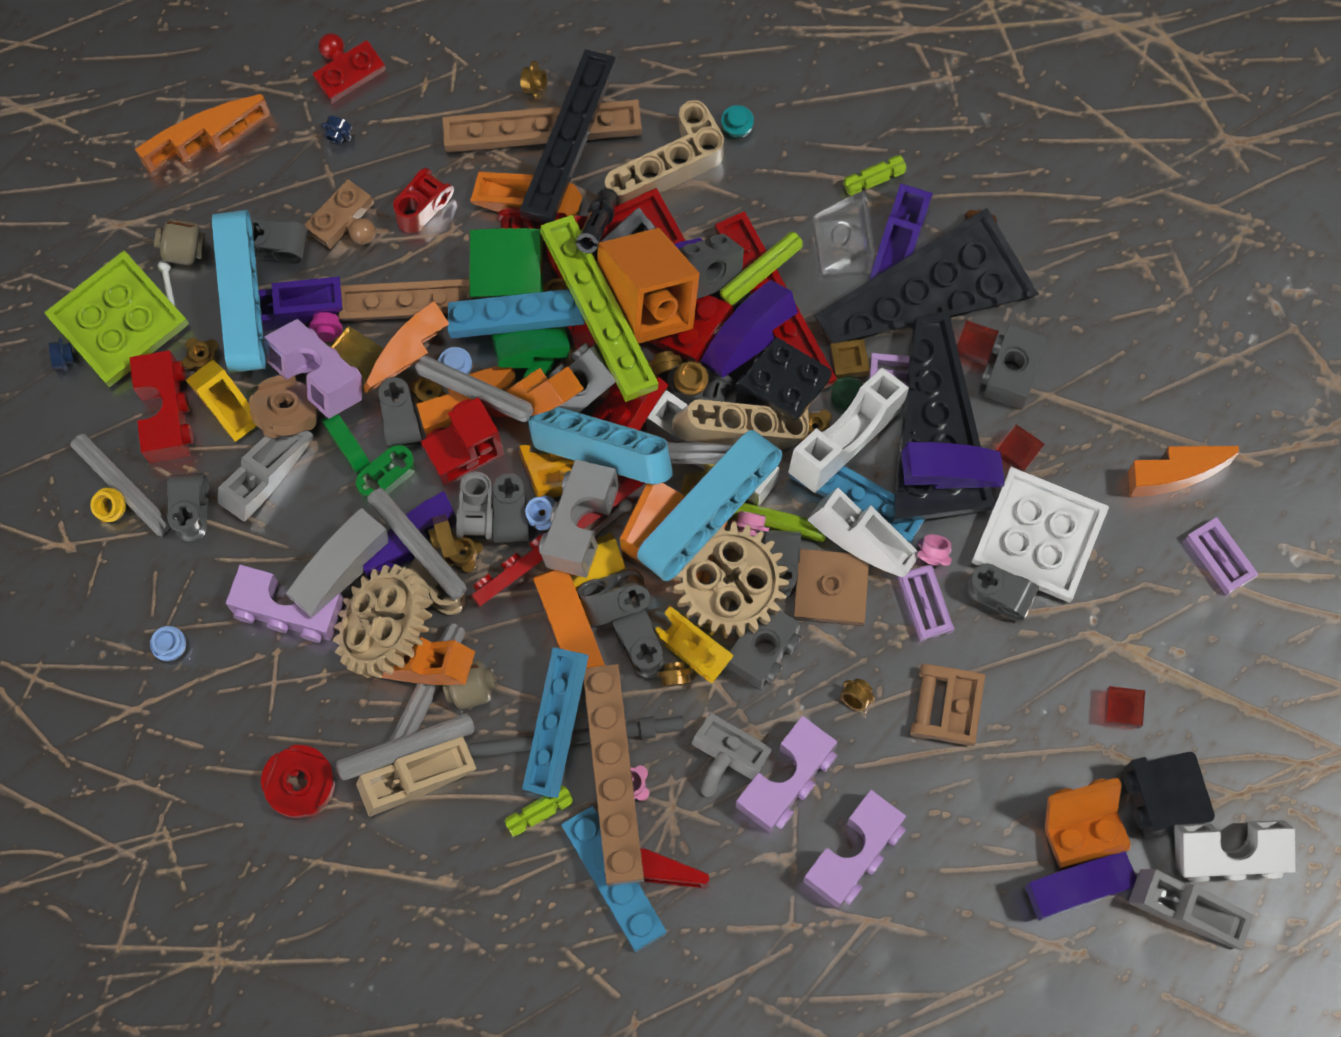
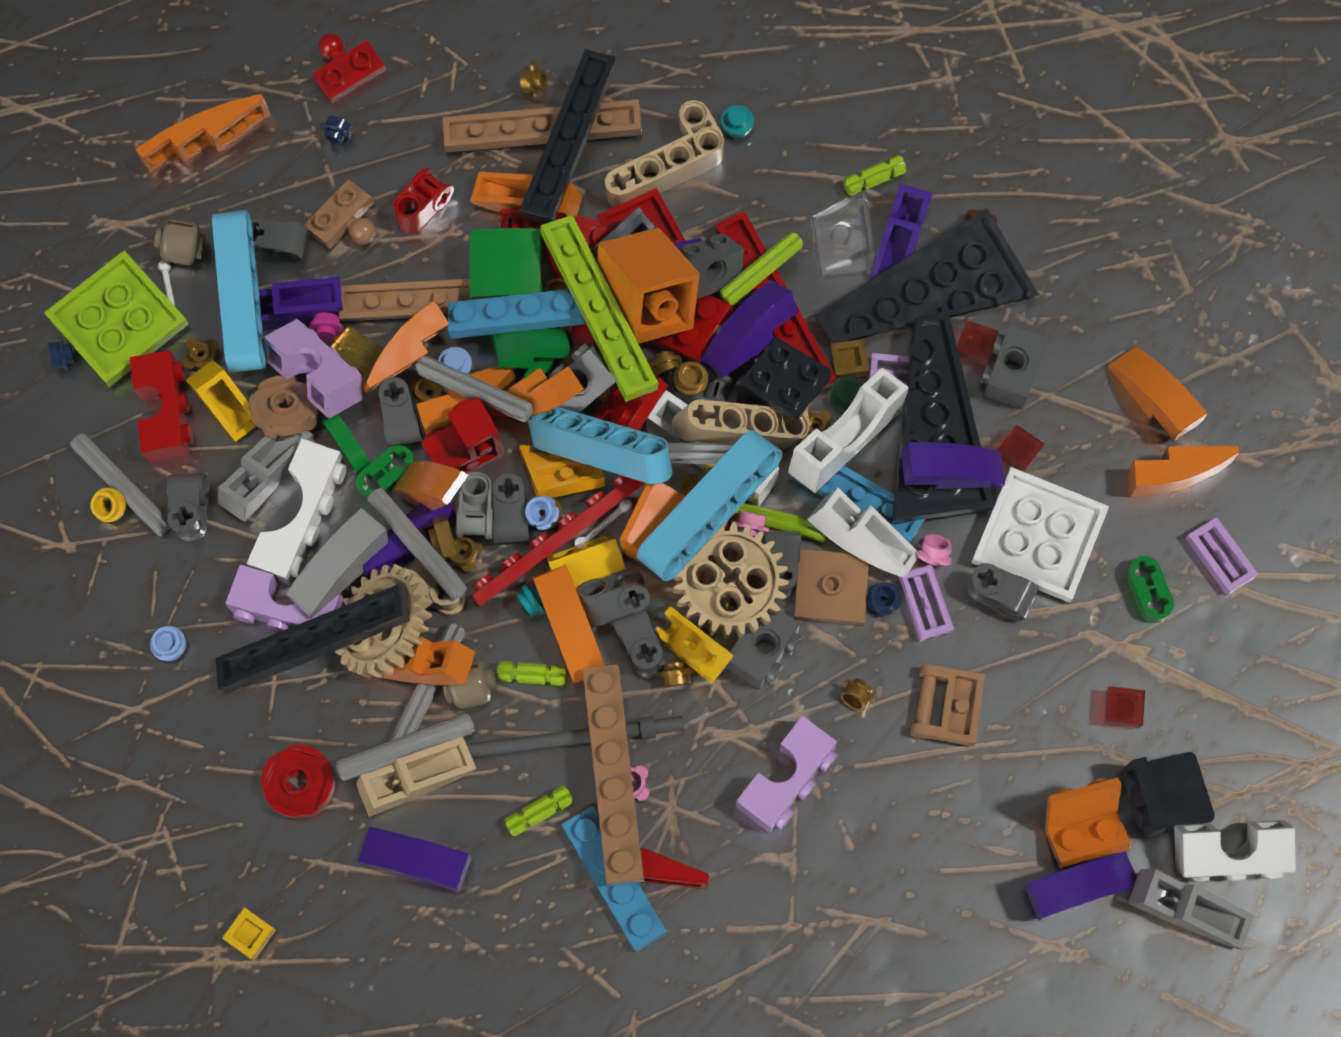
dark azure plate [522,647,589,798] -> none
light grey arch [539,459,620,578] -> none
black pin [576,188,618,253] -> none
light grey plate [691,713,773,797] -> none
lavender arch [803,790,907,908] -> none
none -> black plate [215,584,410,694]
none -> yellow plate [222,907,276,961]
none -> white arch [246,438,347,587]
none -> dark purple slope [357,827,472,893]
none -> orange slope [392,461,468,511]
none -> lime axle [497,661,567,686]
none -> teal plate [516,584,546,617]
none -> dark blue plate [866,582,901,616]
none -> orange slope [1108,346,1208,441]
none -> green beam [1126,556,1174,623]

